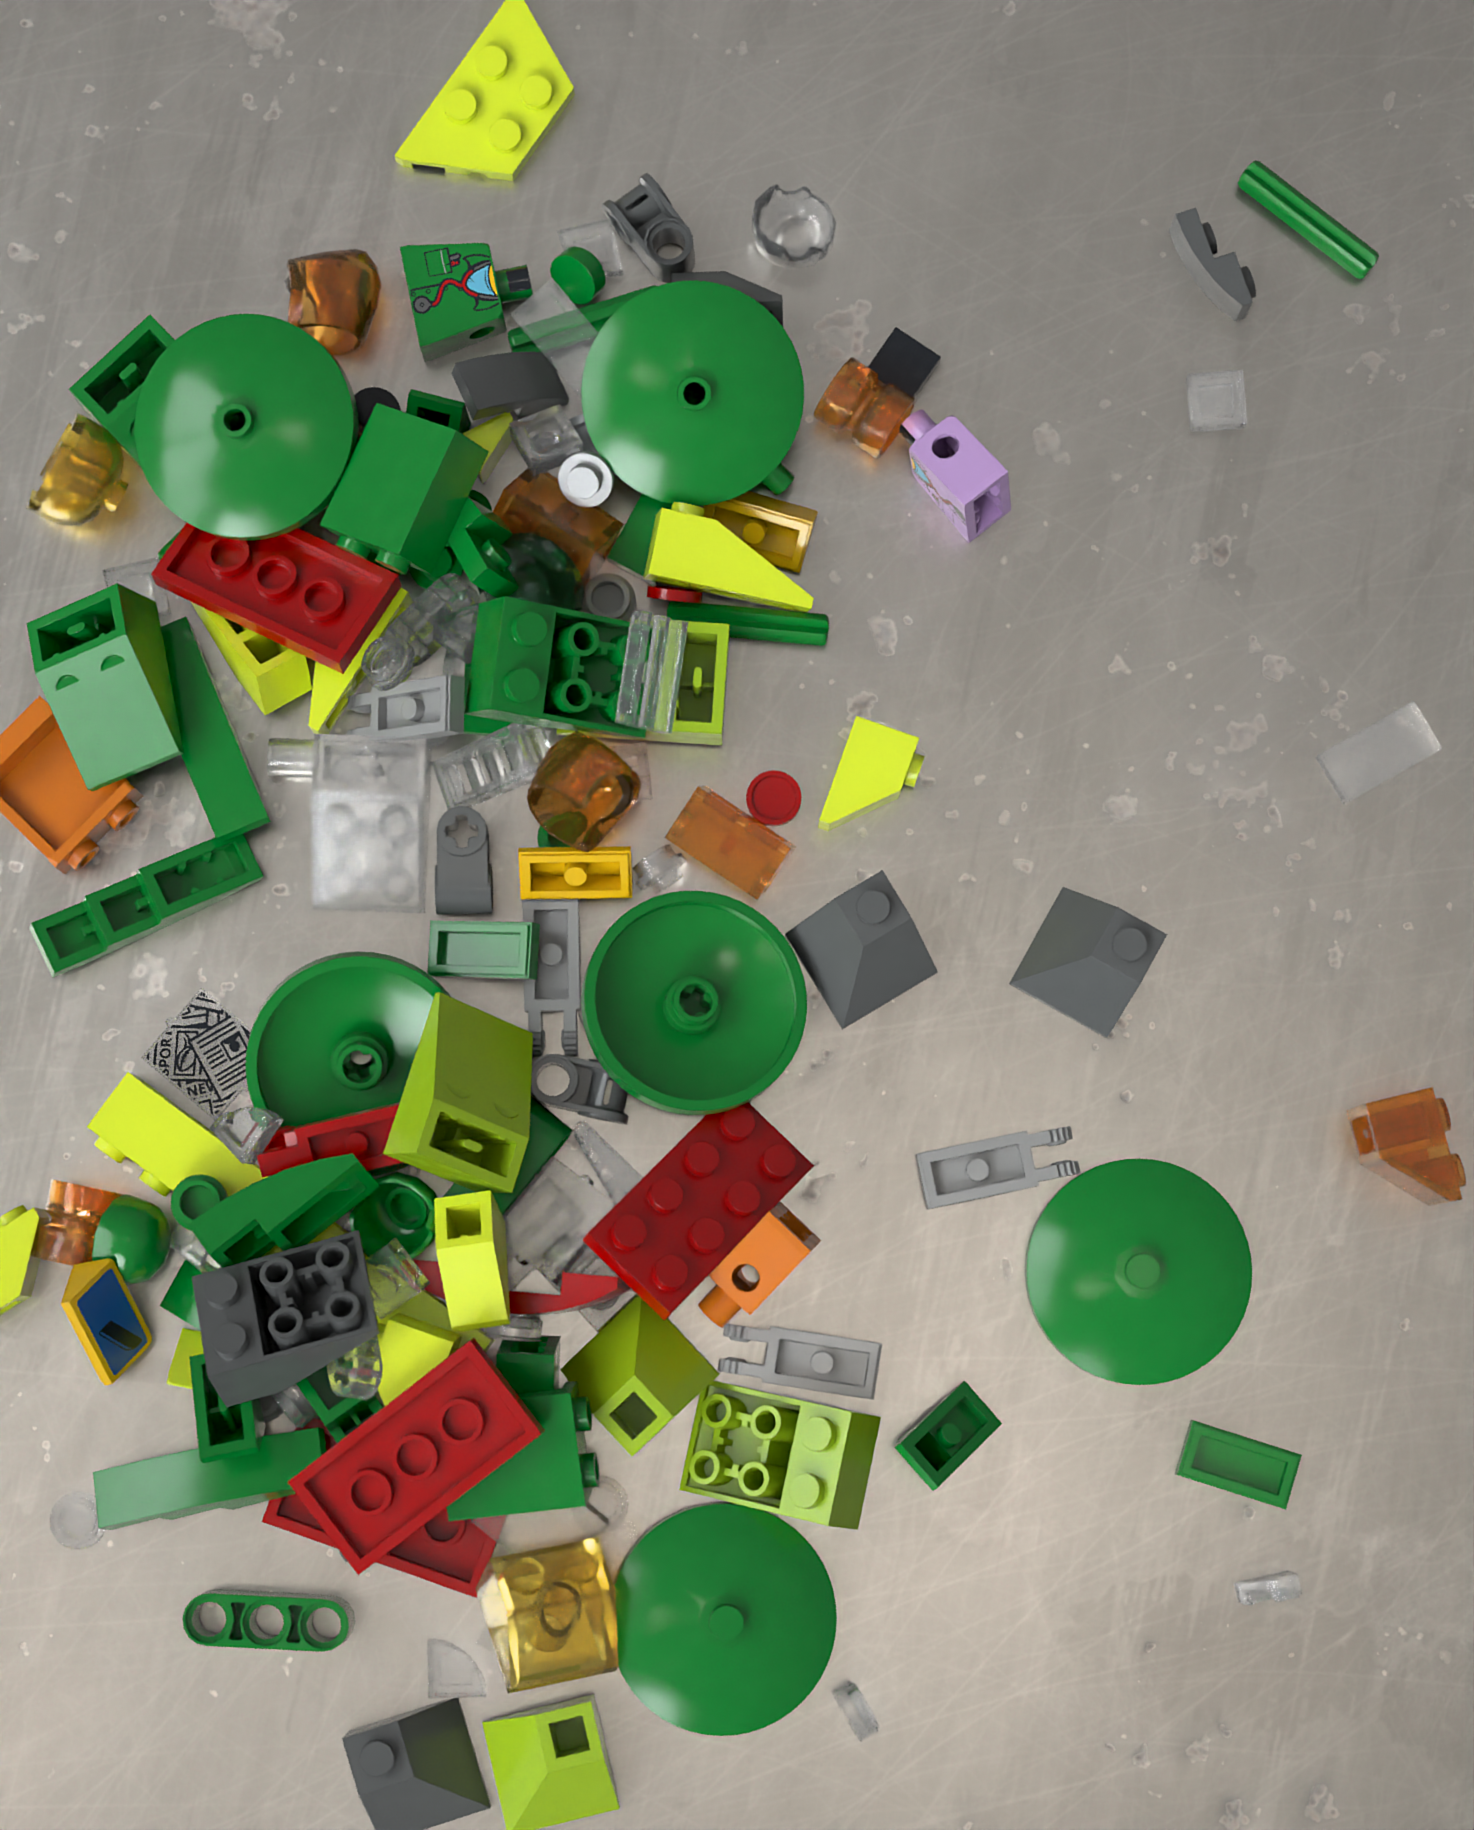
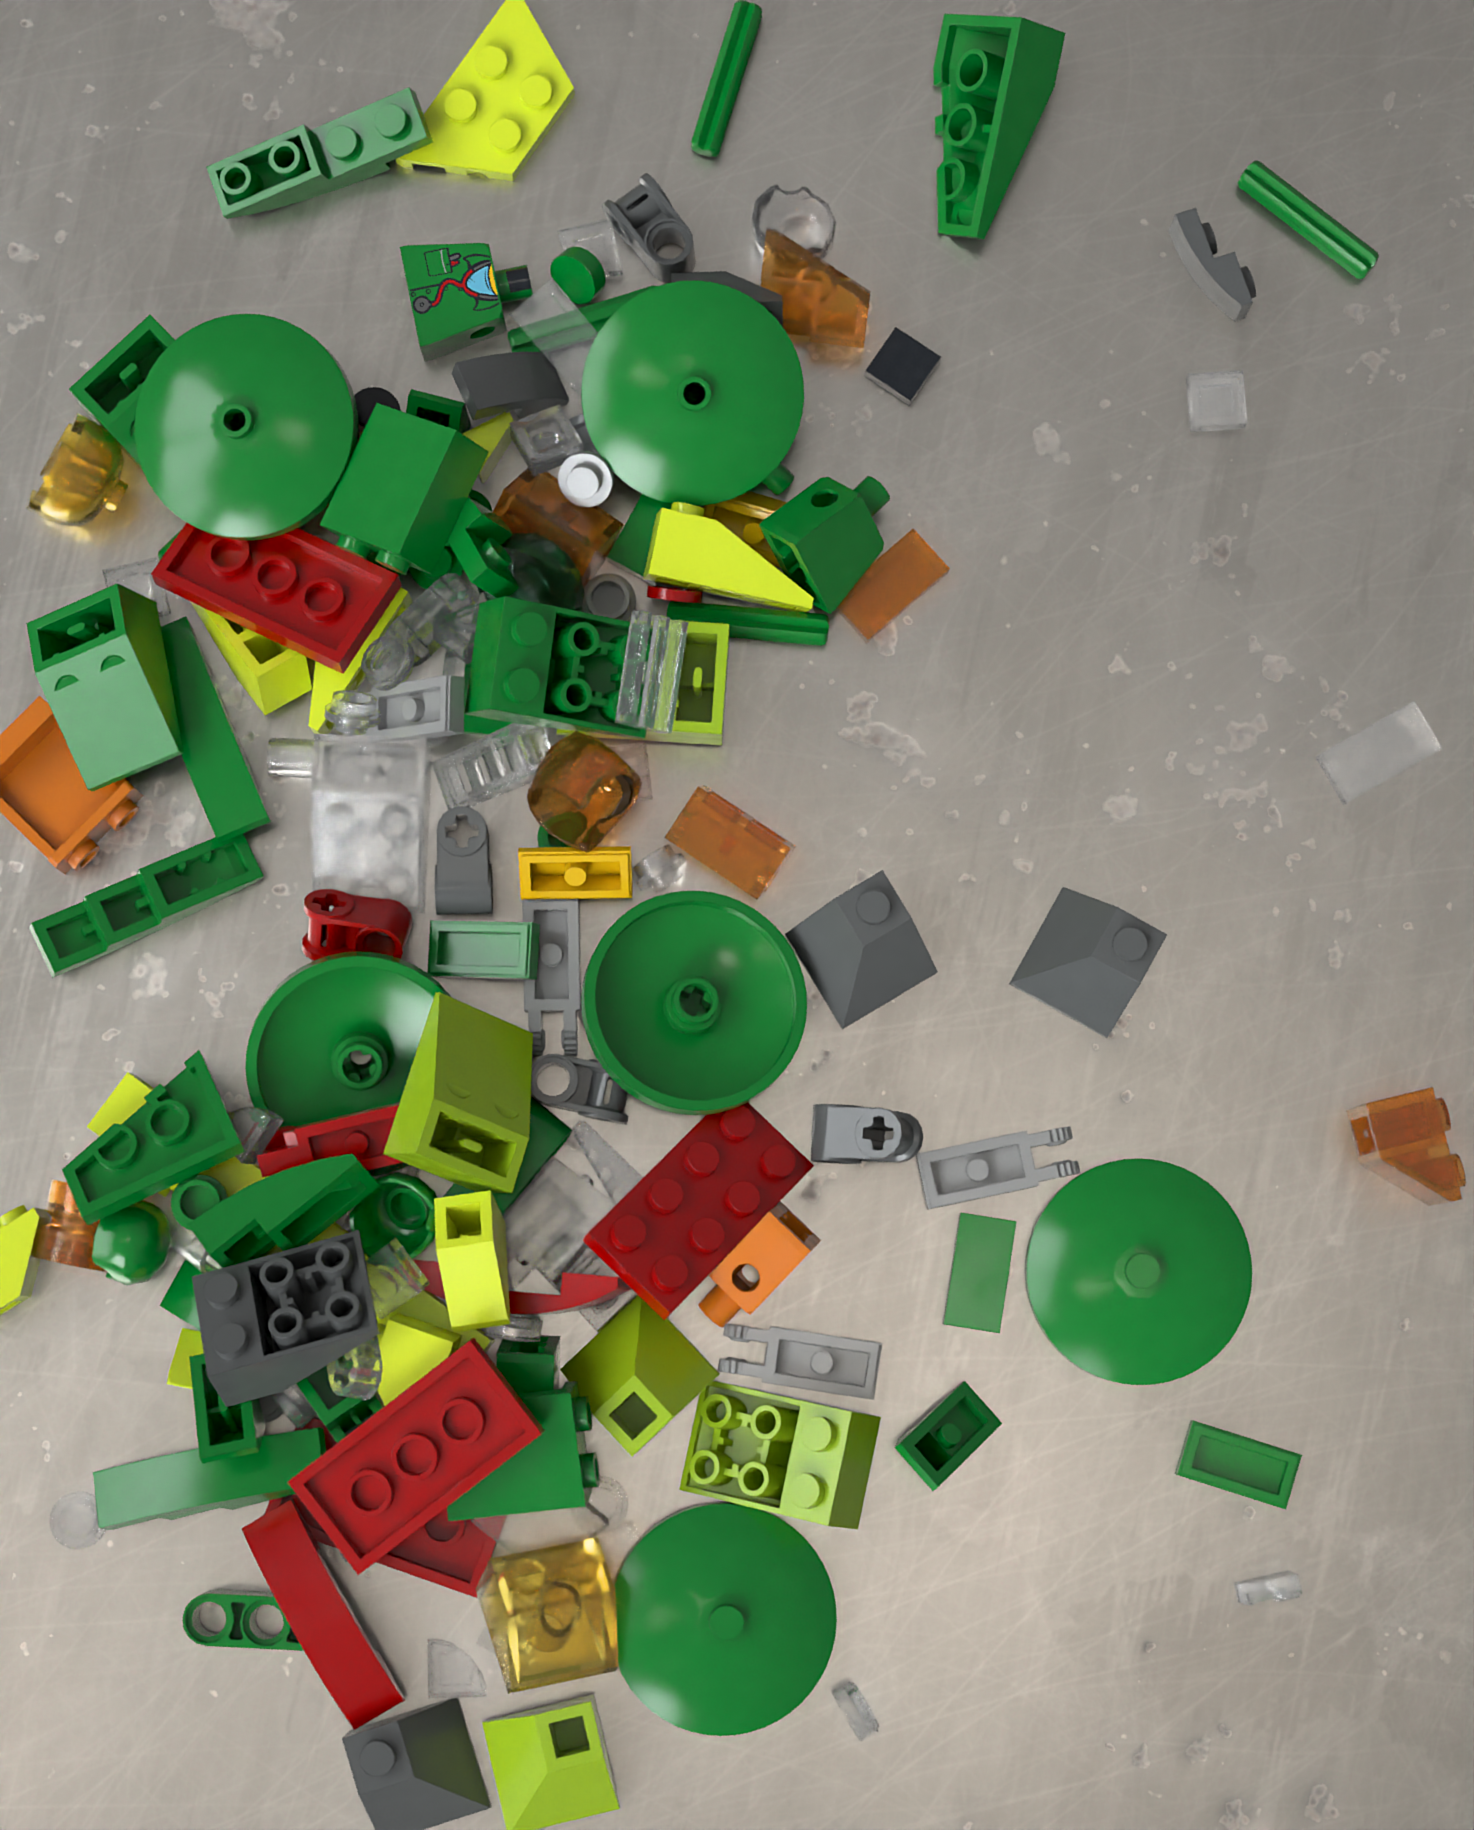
slope [61,1259,152,1386] -> none
clear piece [141,987,251,1121] -> none
clear orange piece [285,249,382,356] -> none
red piece [746,770,802,827] -> none
clear orange wheel [813,357,917,459] -> none
neon yellow slope [818,716,925,831] -> none
lavender torso [899,410,1011,543] -> none
none -> green wing [62,1050,245,1225]
none -> green slope [206,87,433,219]
none -> red slope [241,1499,405,1730]
none -> red piece [302,889,413,960]
none -> clear plate [324,690,381,735]
none -> green axle [691,0,762,157]
none -> green torso [759,476,890,614]
none -> clear orange slope [761,228,871,348]
none -> piece [811,1104,923,1164]
none -> clear orange tile [836,528,950,644]
none -> green wedge [933,13,1066,240]
none -> green tile [943,1212,1017,1333]

